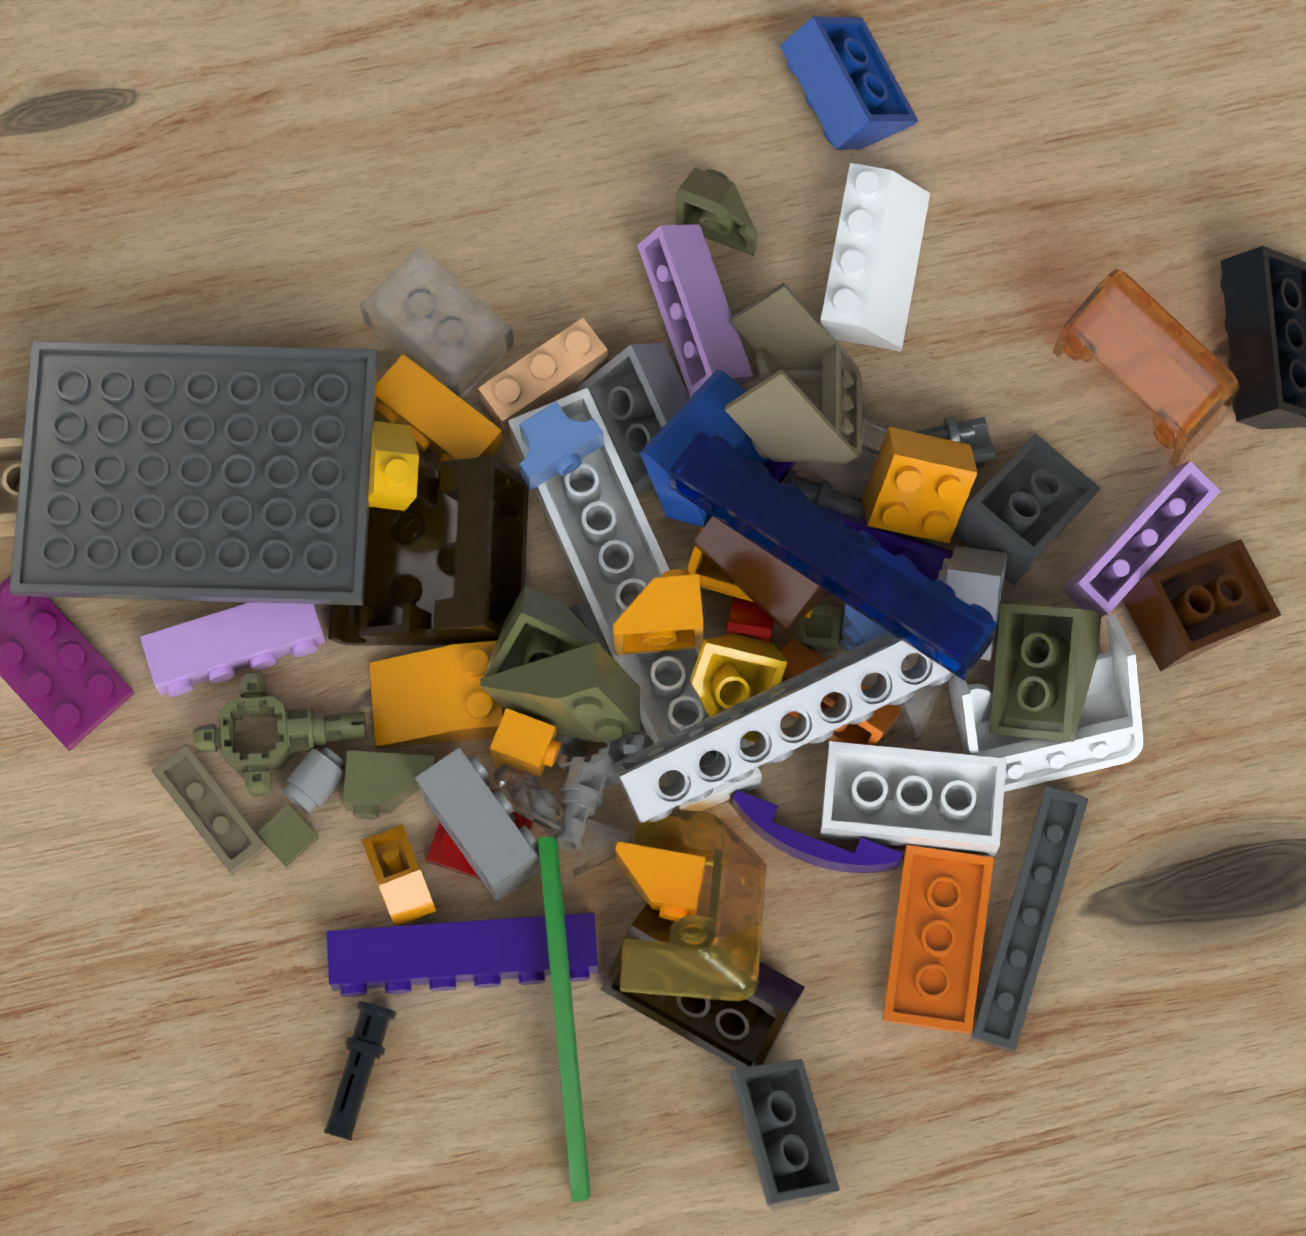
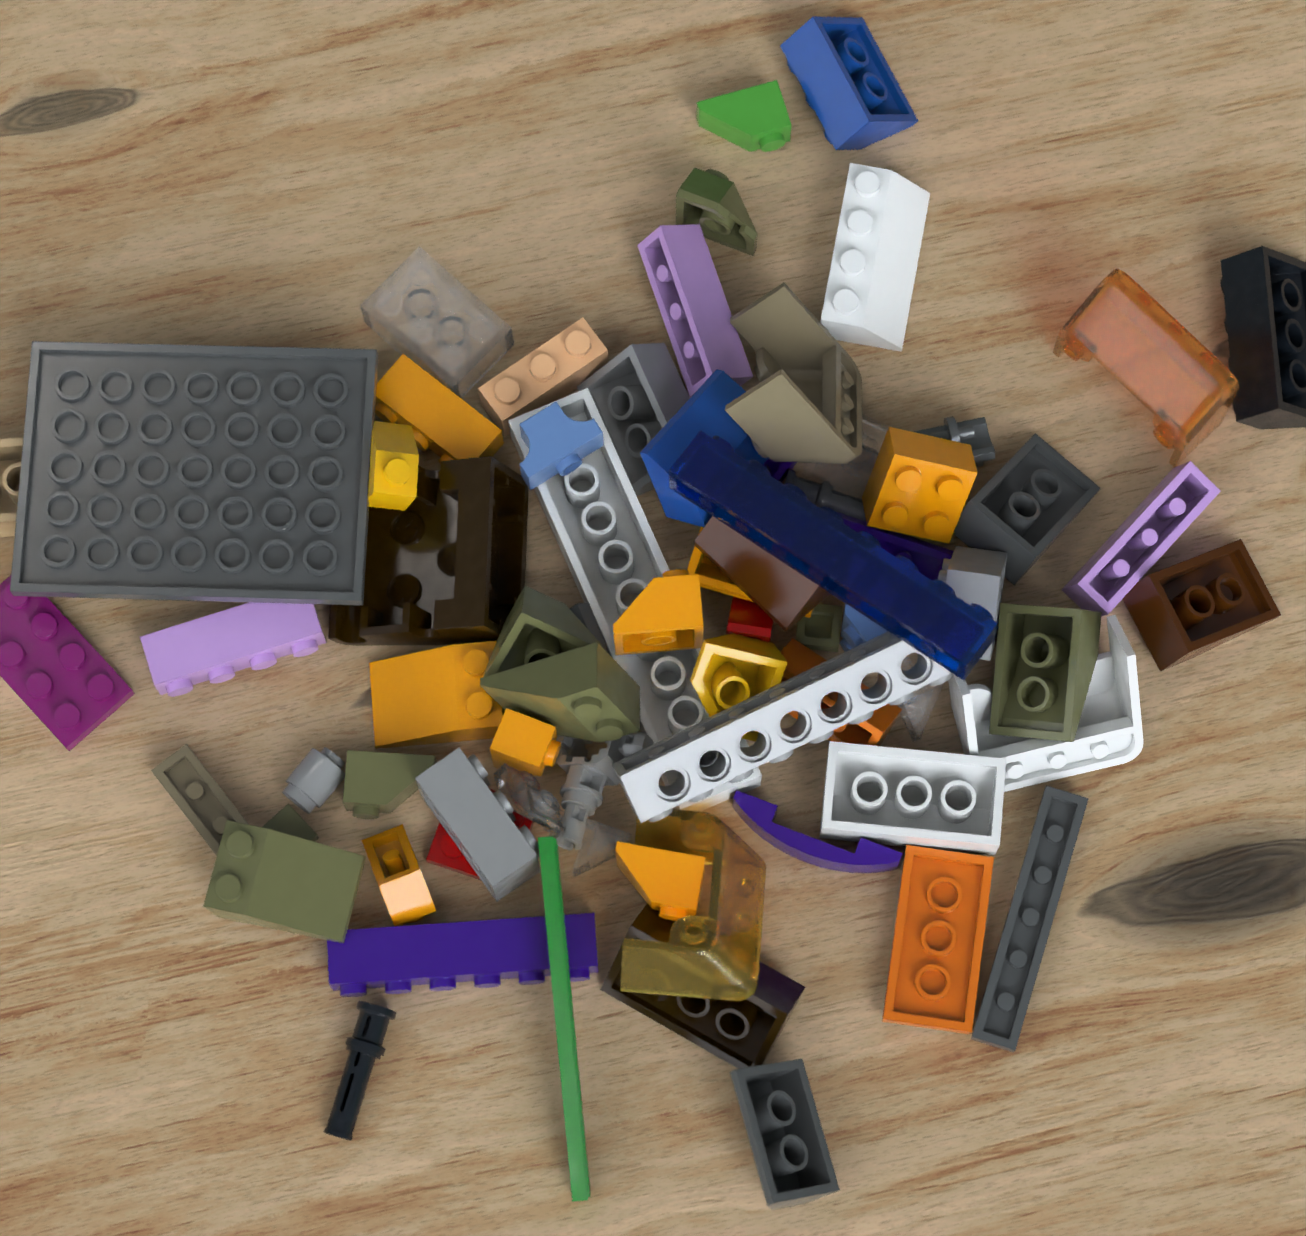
olive piece [193,673,367,797] -> none
none -> olive slope [203,820,366,944]
none -> bright green slope [696,80,792,152]

